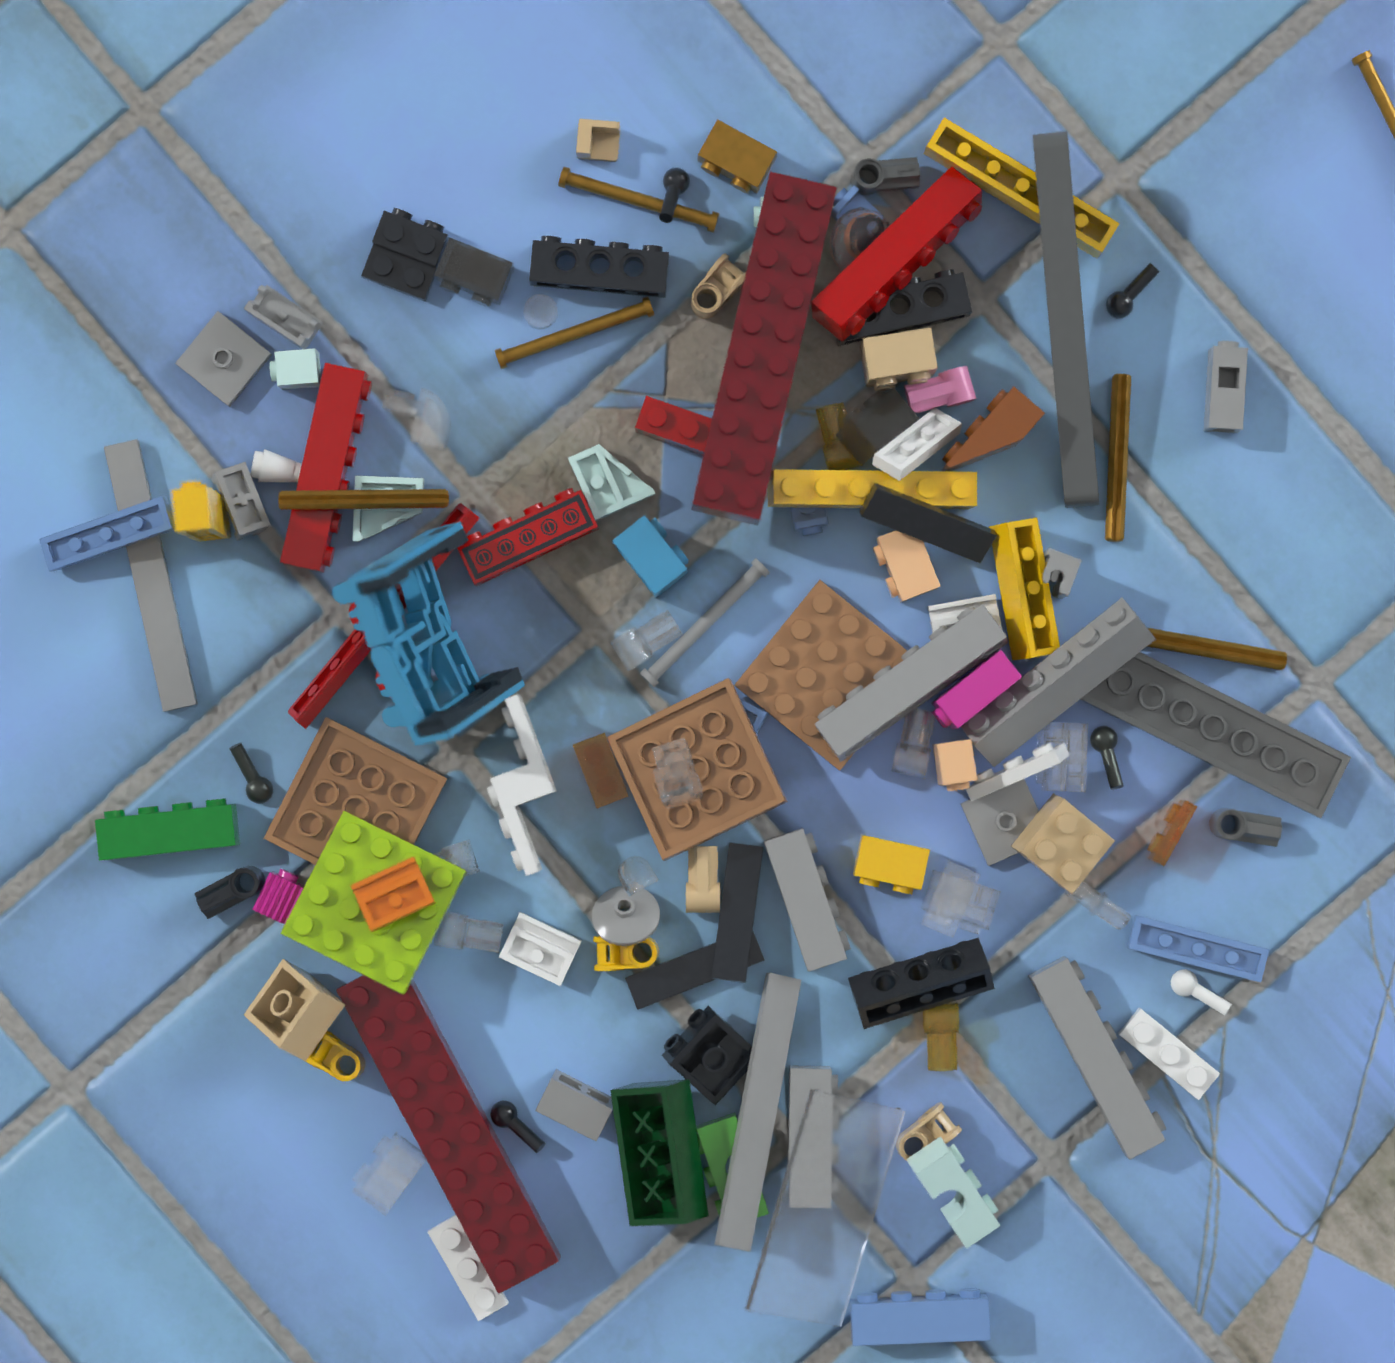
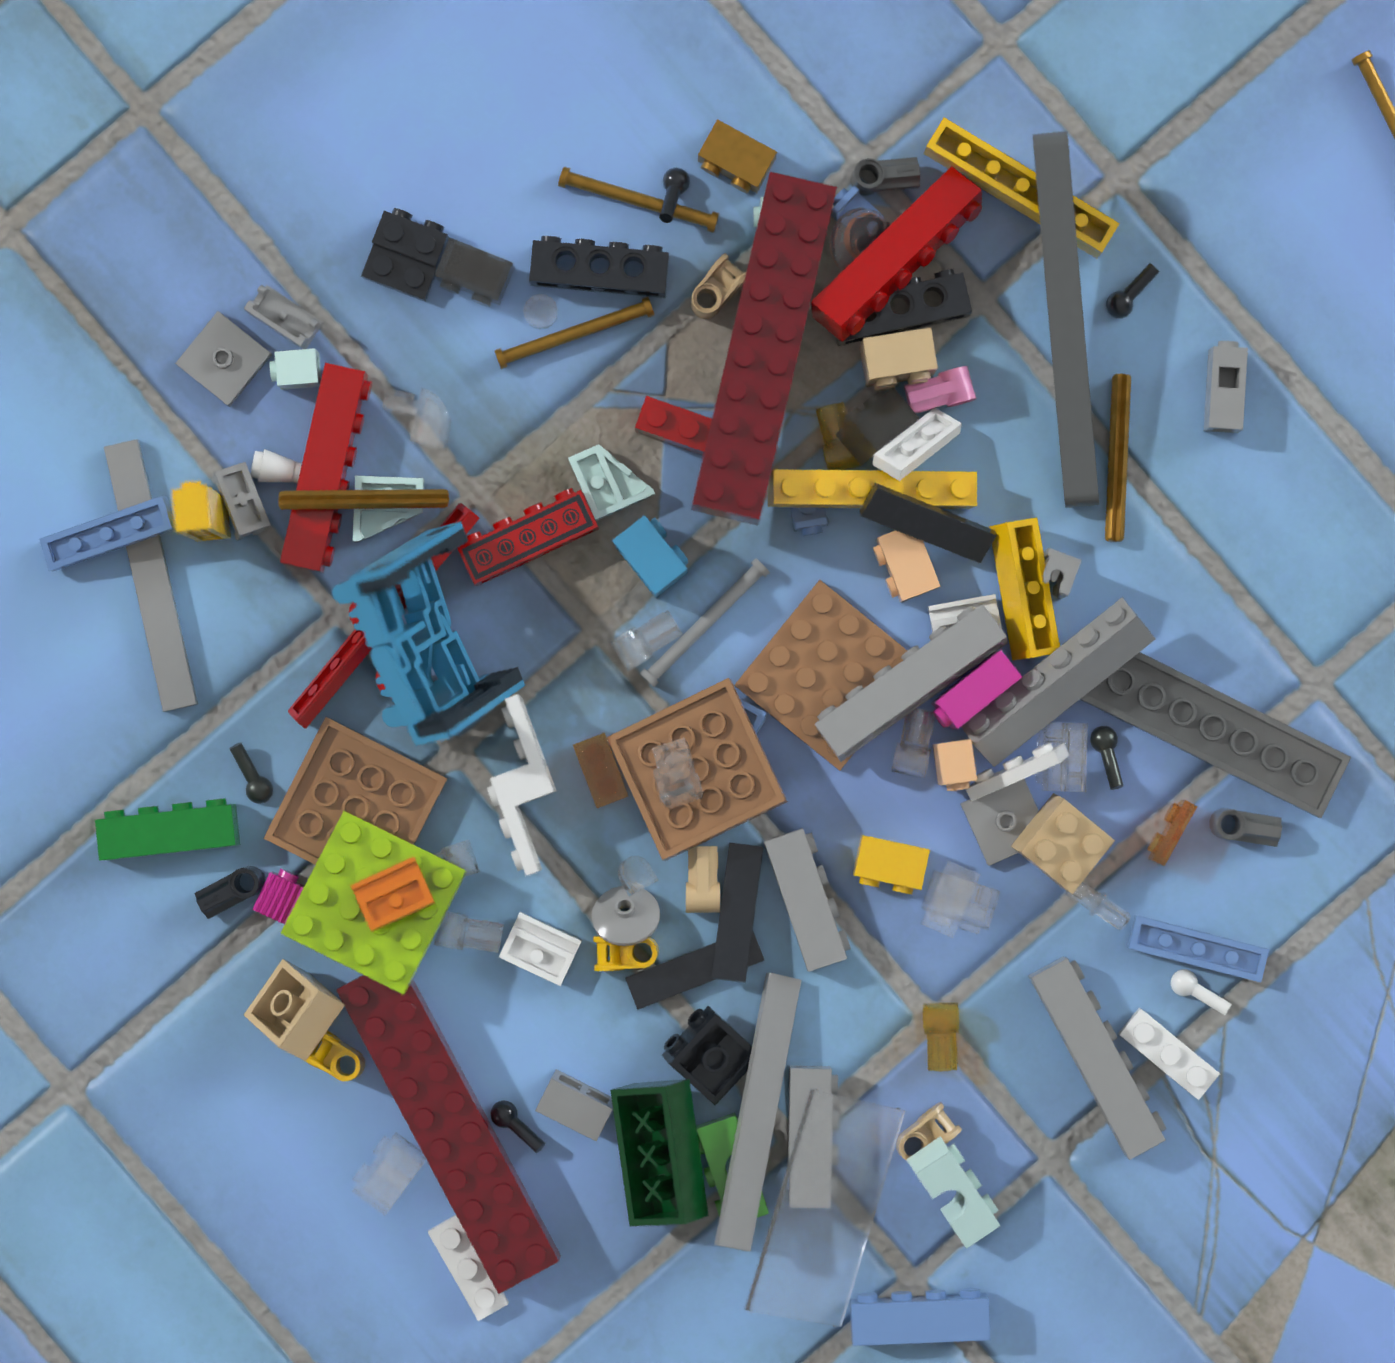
tan panel [576,119,621,162] -> none
black brick [848,937,995,1029] -> none
dark orange slope [941,386,1045,471] -> none
pearl gold axle [1147,628,1287,670] -> none

